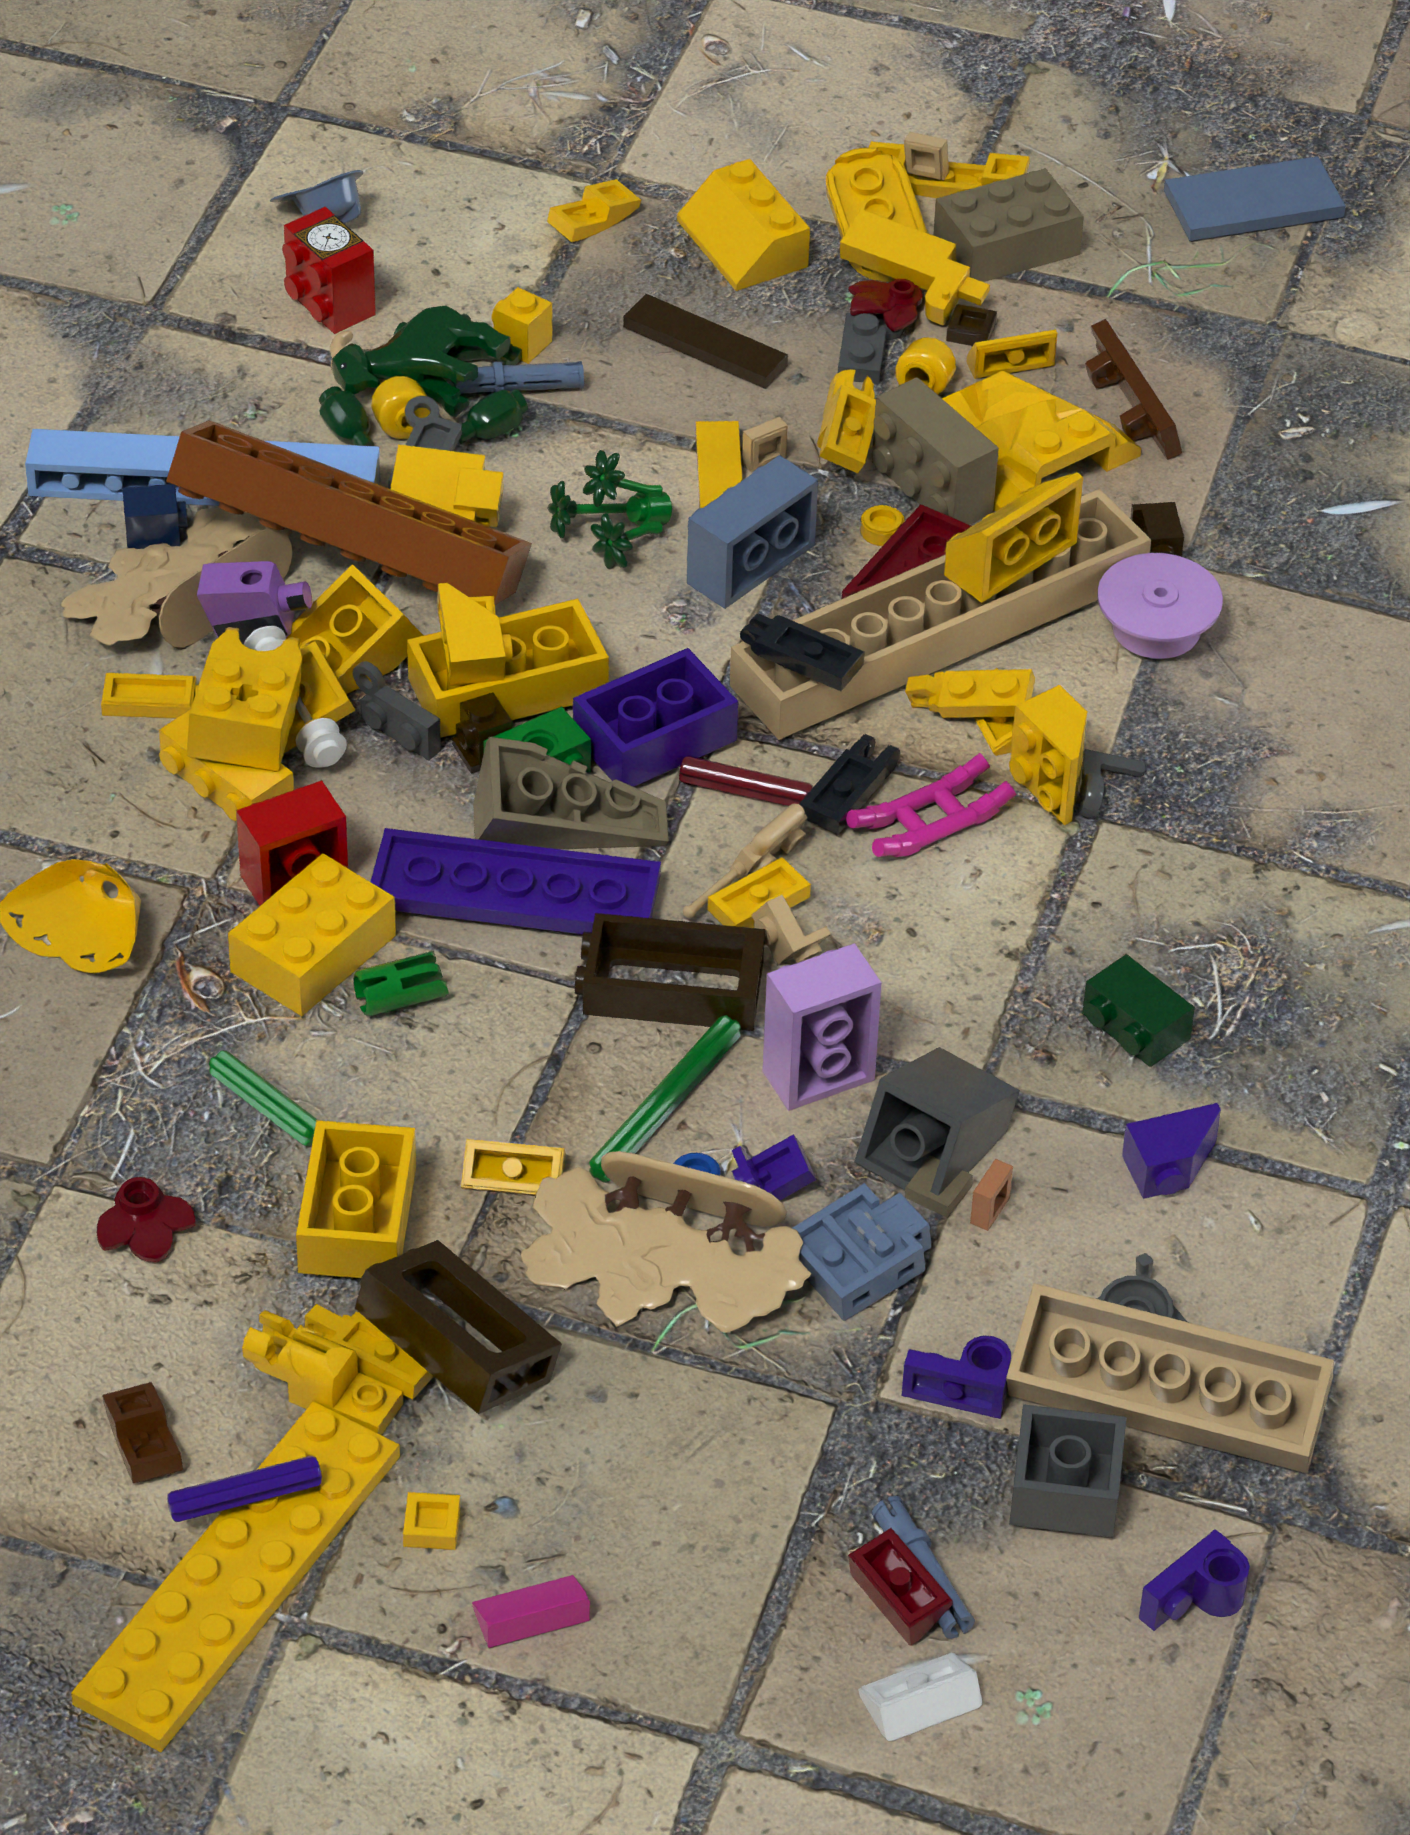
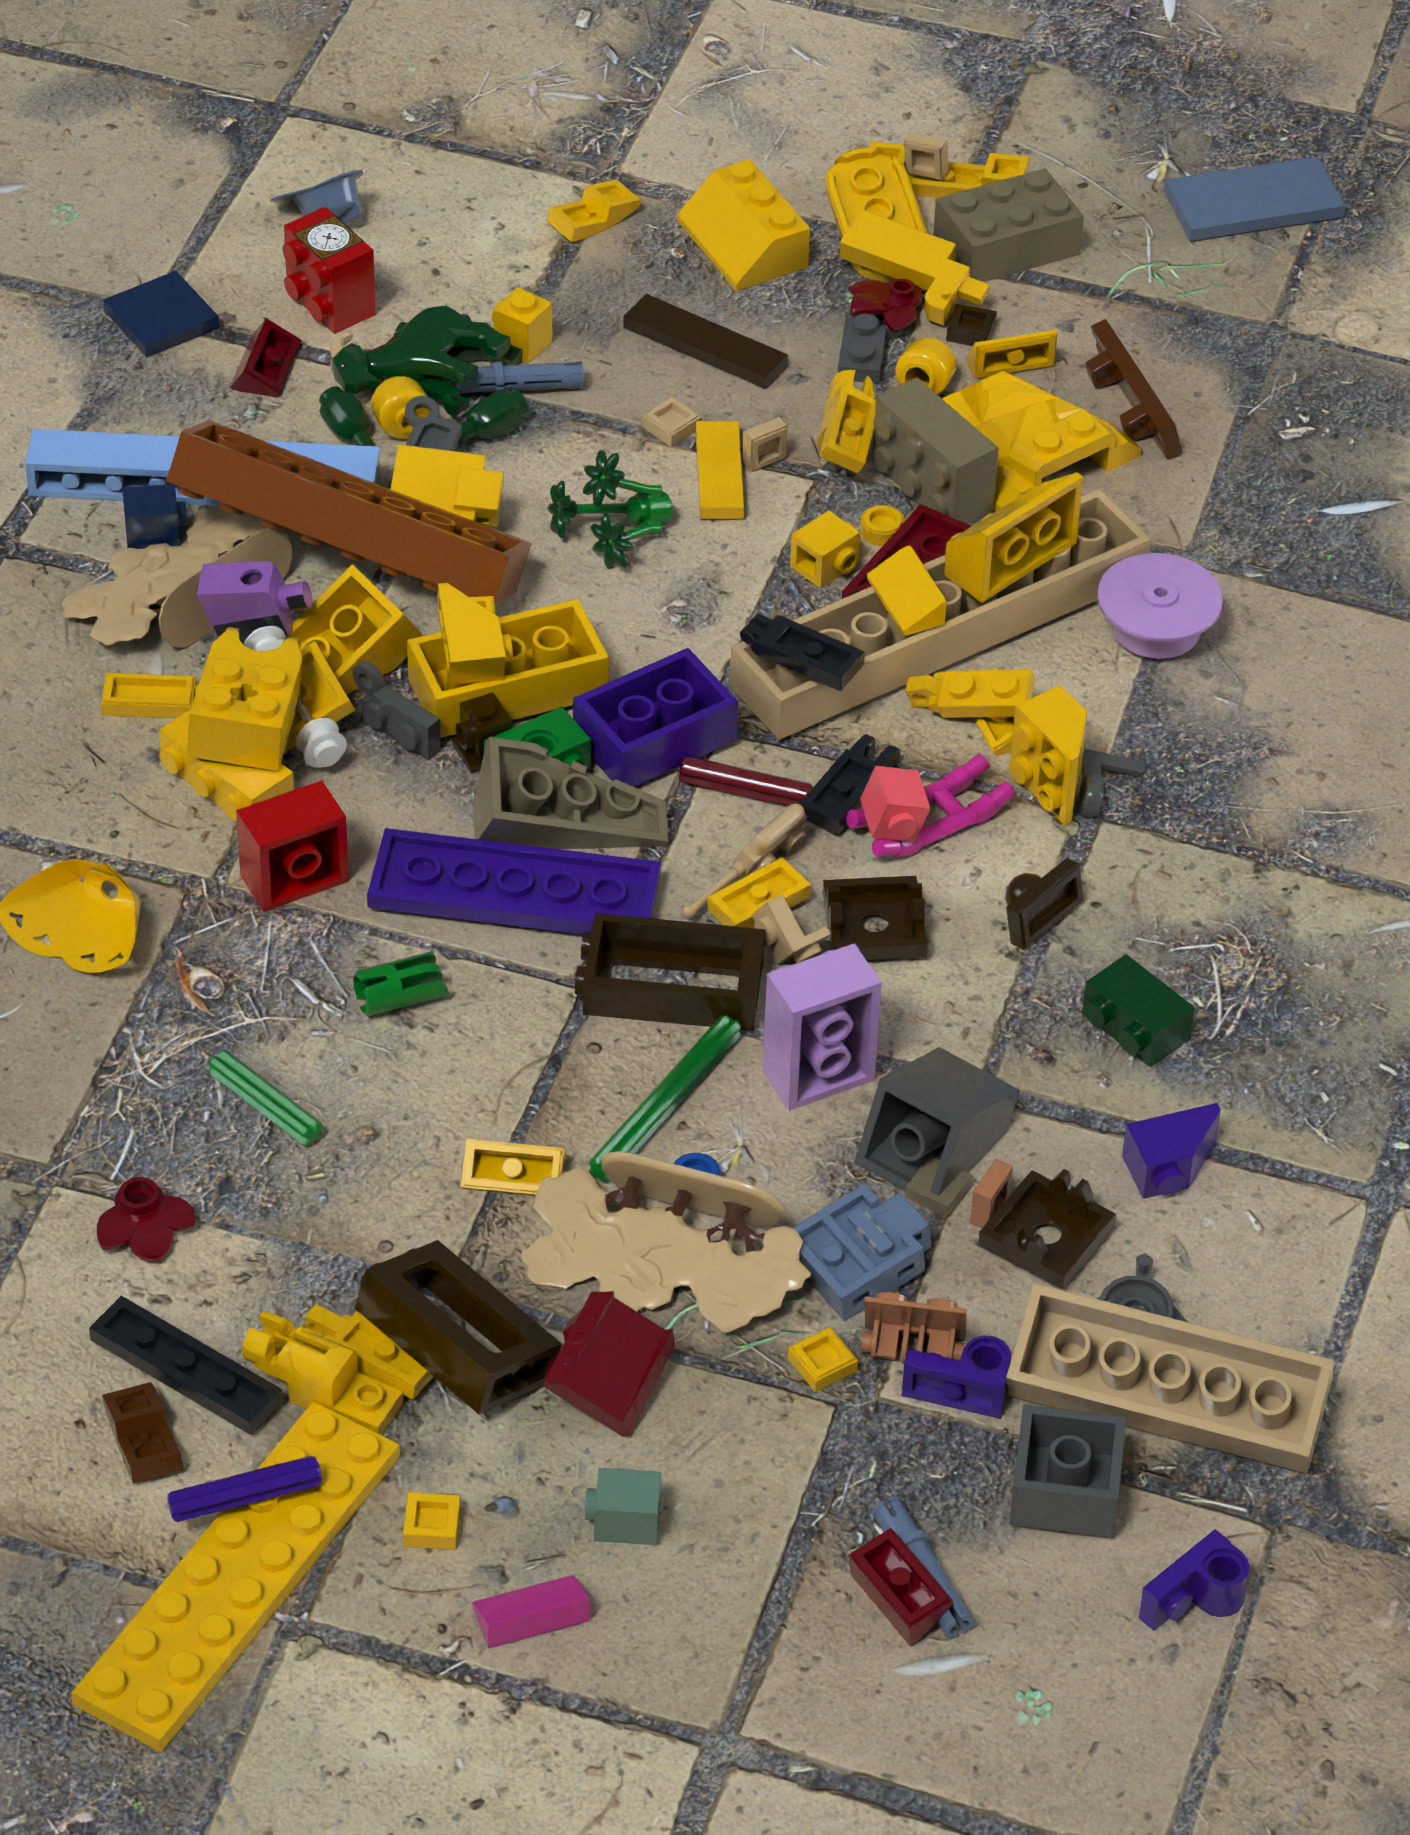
yellow brick [228,853,396,1017] -> none
yellow brick [296,1120,416,1278] -> none
sand blue brick [687,455,818,609] -> none
dark purple bracket [732,1134,817,1201] -> none
white slope [858,1652,982,1741] -> none
dark brown brick [1130,502,1184,557] -> none
none -> black plate [89,1295,283,1435]
none -> dark blue tile [103,271,219,357]
none -> dark red slope [230,318,301,397]
none -> dark red slope [544,1291,675,1437]
none -> sand green brick [585,1468,661,1545]
none -> tan tile [641,396,702,447]
none -> yellow tile [787,1327,858,1392]
none -> yellow brick [790,510,860,589]
none -> dark brown piece [823,876,928,960]
none -> coral brick [860,766,931,842]
none -> nougat hinge [861,1292,967,1362]
none -> yellow slope [867,545,946,636]
none -> dark brown piece [978,1169,1116,1289]
none -> dark brown tile [1005,858,1084,949]

